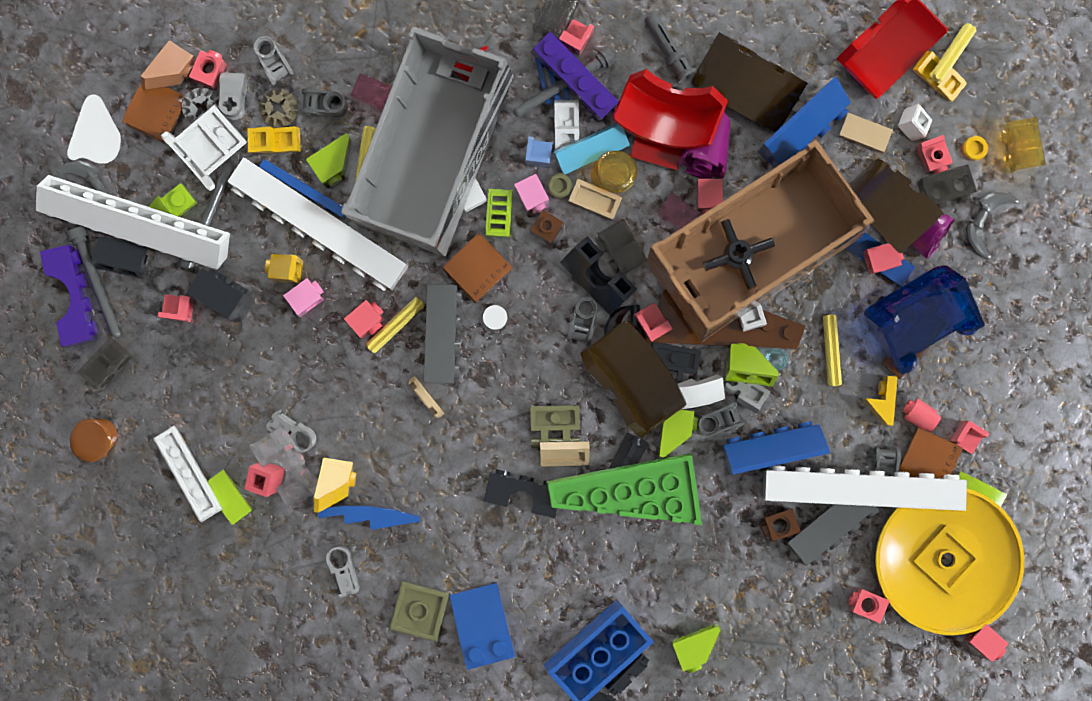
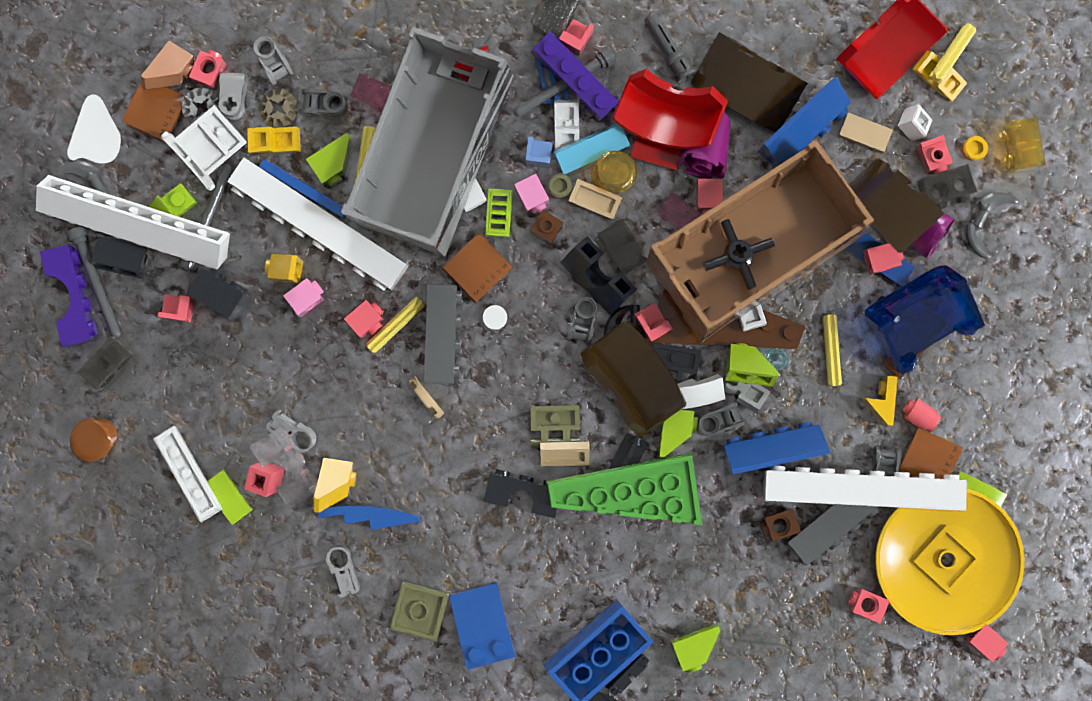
coral panel [950,420,989,454] -> none

